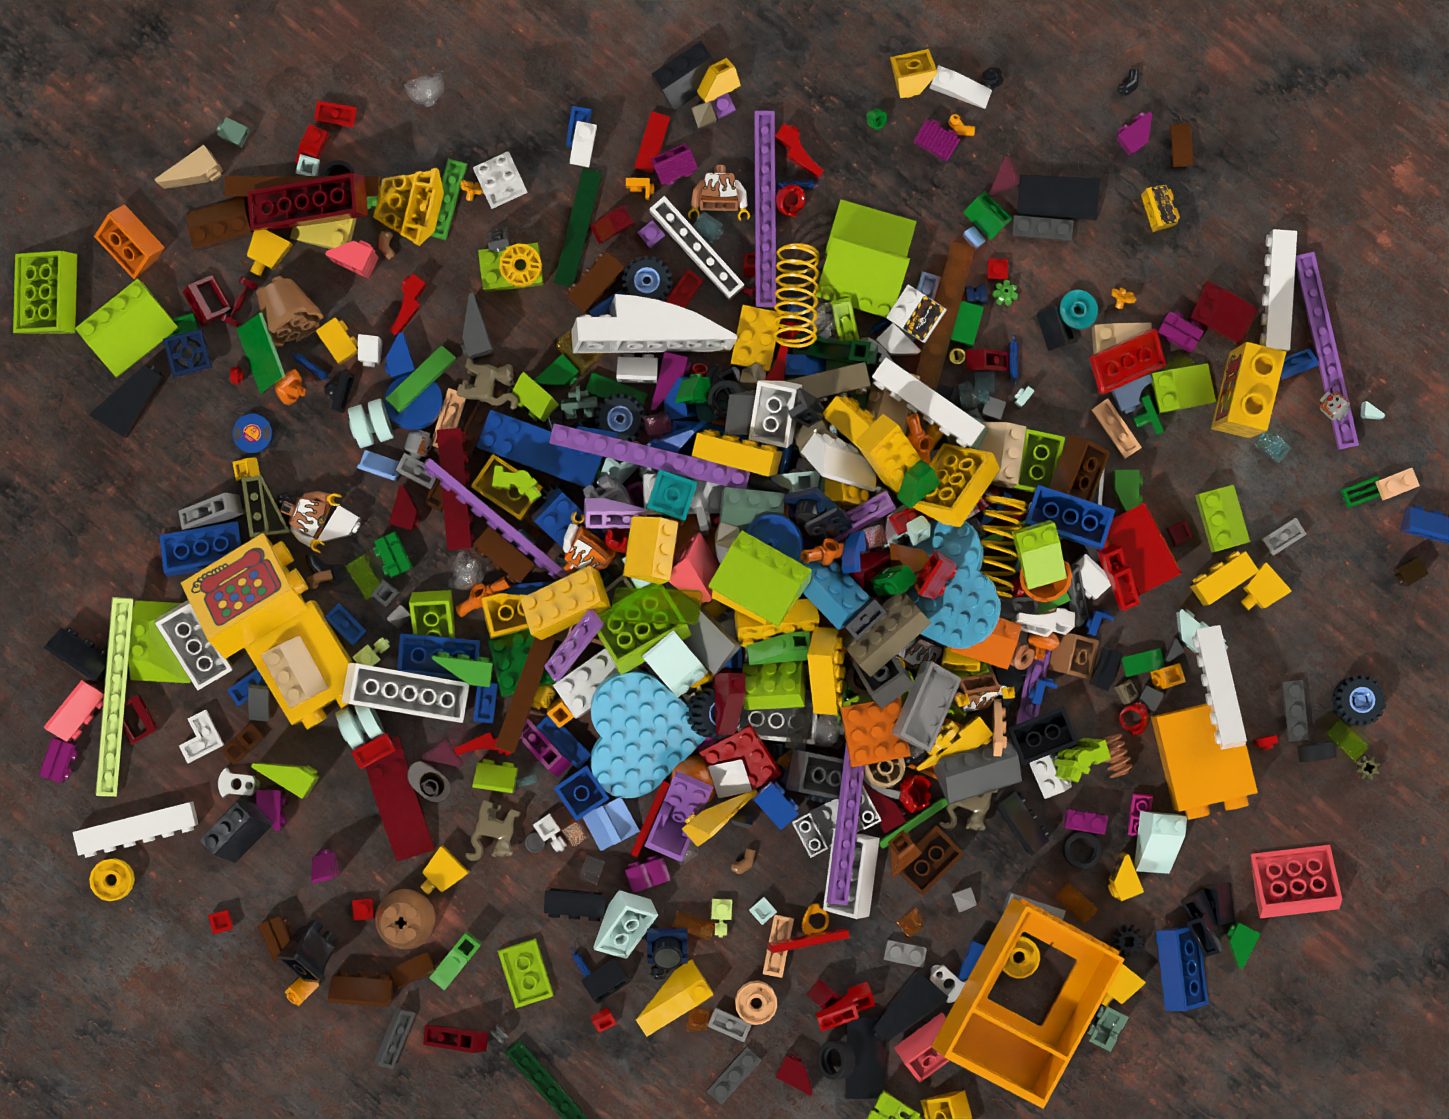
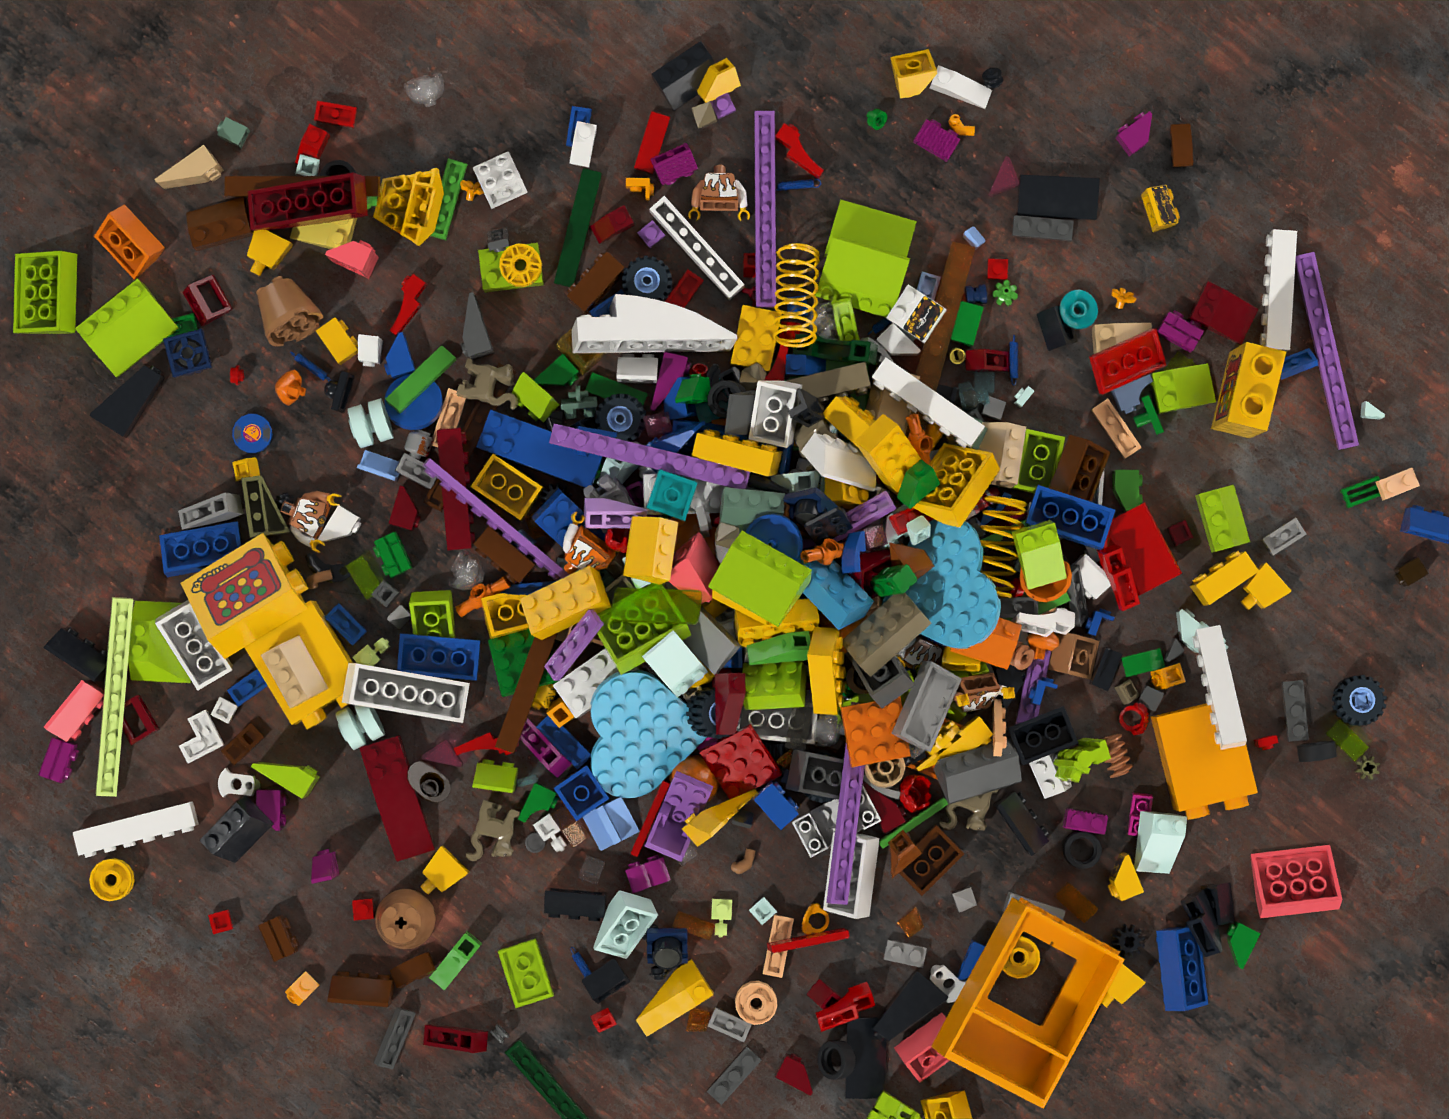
dark red wheel [220,276,258,328] -> none
green piece [237,313,286,395] -> none
dark grey slope [248,684,271,722] -> none
black hips [277,919,337,982] -> none
red tile [351,733,396,769] -> none
medium nougat arm [378,230,396,260] -> none
bright green slope [432,652,494,687] -> none
blue plate [473,683,498,723] -> none
lime hips [492,466,542,503] -> none
clear light blue brick [692,211,724,243] -> none
white sticker [708,759,752,798] -> none
red hair [775,185,806,216] -> none
black panel [842,597,887,640] -> none
red slope [913,549,957,599] -> none
green panel [963,191,1012,240] -> none
sand green cylinder [1087,1005,1129,1052] -> none
black arm [1118,69,1139,95] -> none
clear light blue bracket [1255,430,1291,463] -> none
light grey head [1320,391,1350,421] -> none
none -> white plate [211,697,238,724]
none -> green arch [518,782,559,823]

